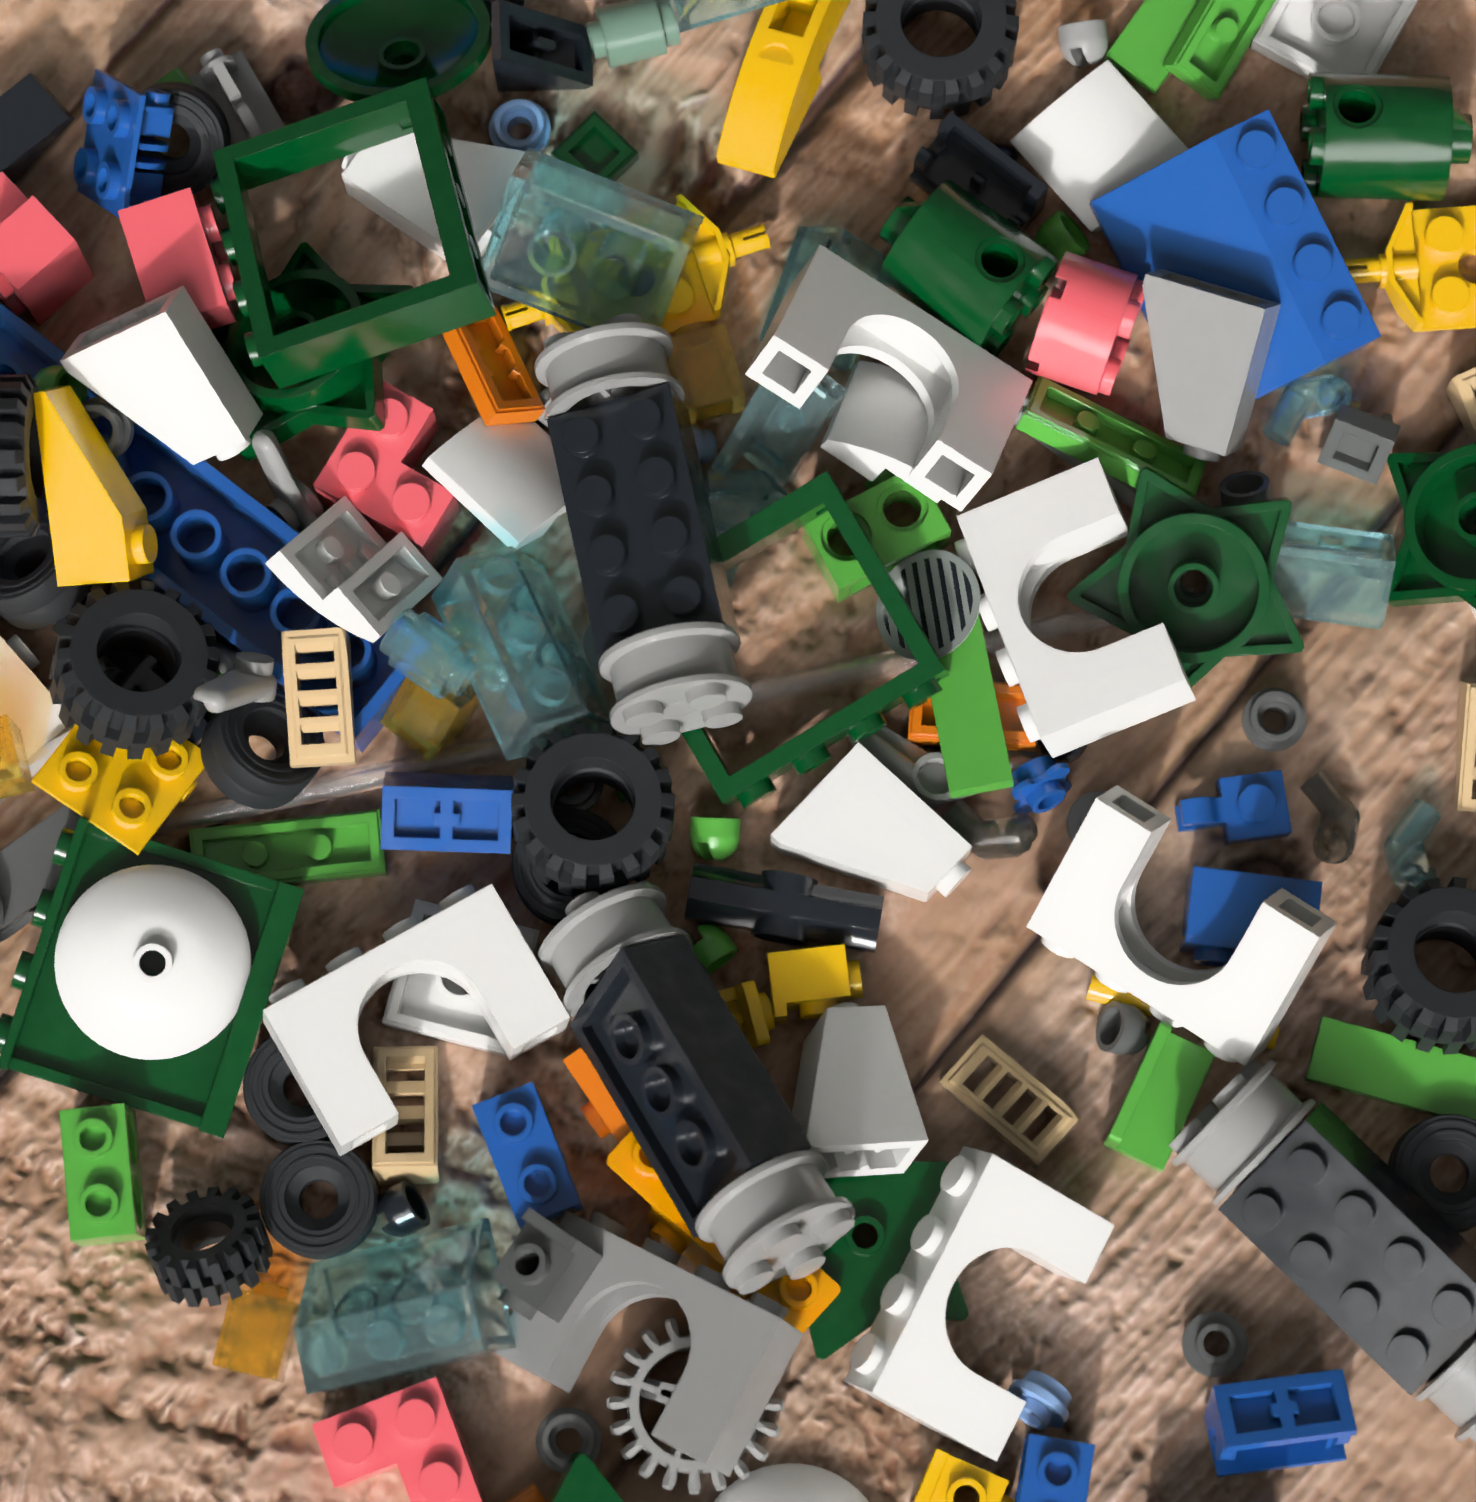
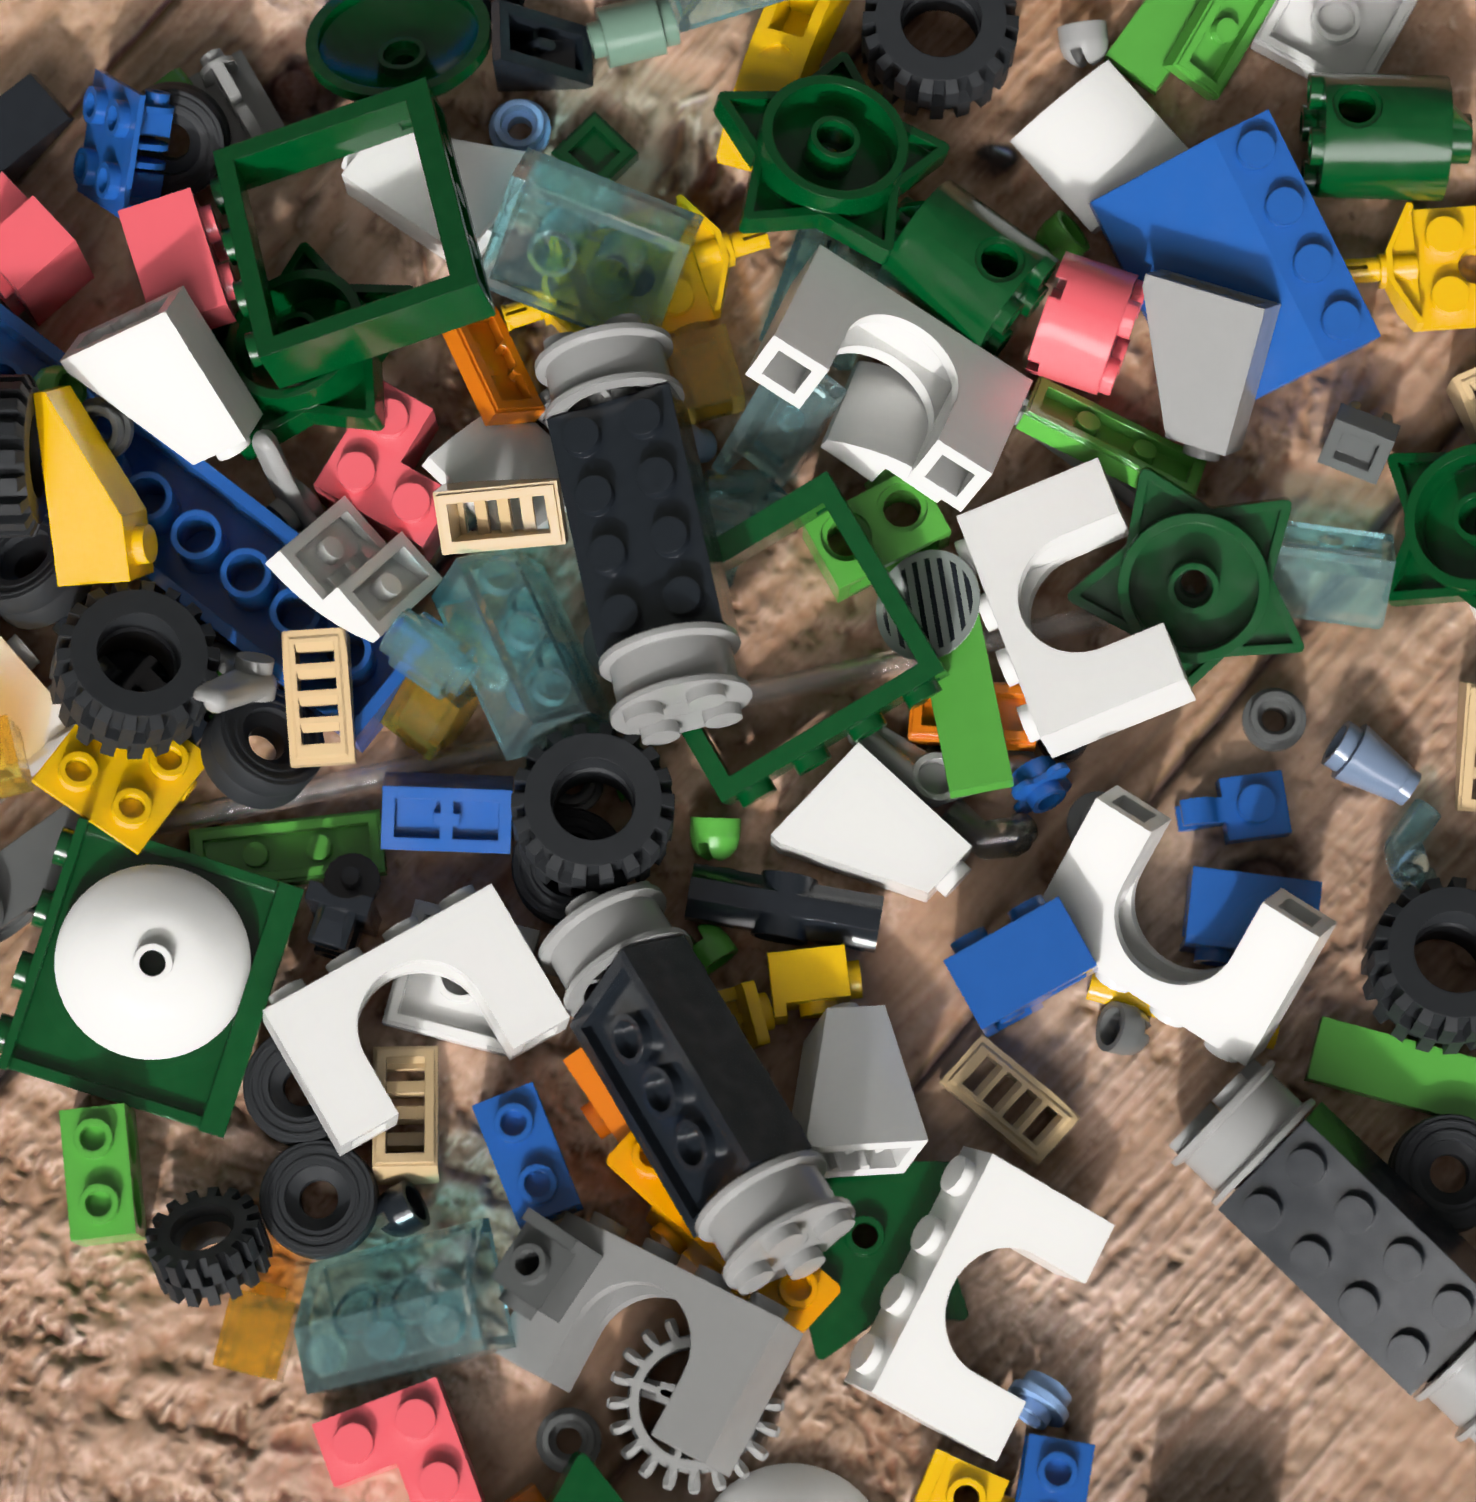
black hinge [909,111,1049,232] -> none
bright green panel [1102,1021,1215,1173] -> none
dark grey plate [1181,1311,1248,1377] -> none
blue hinge [1204,1369,1357,1477] -> none
dark grey hinge [1219,471,1272,505] -> none
clear light blue arm [1262,375,1352,446] -> none
clear smoke arm [1300,768,1360,864] -> none
none -> black hips [305,853,382,960]
none -> tan slope [433,478,569,555]
none -> dark green plate [713,51,950,265]
none -> blue brick [943,894,1099,1038]
none -> sand blue cone [1321,721,1422,806]

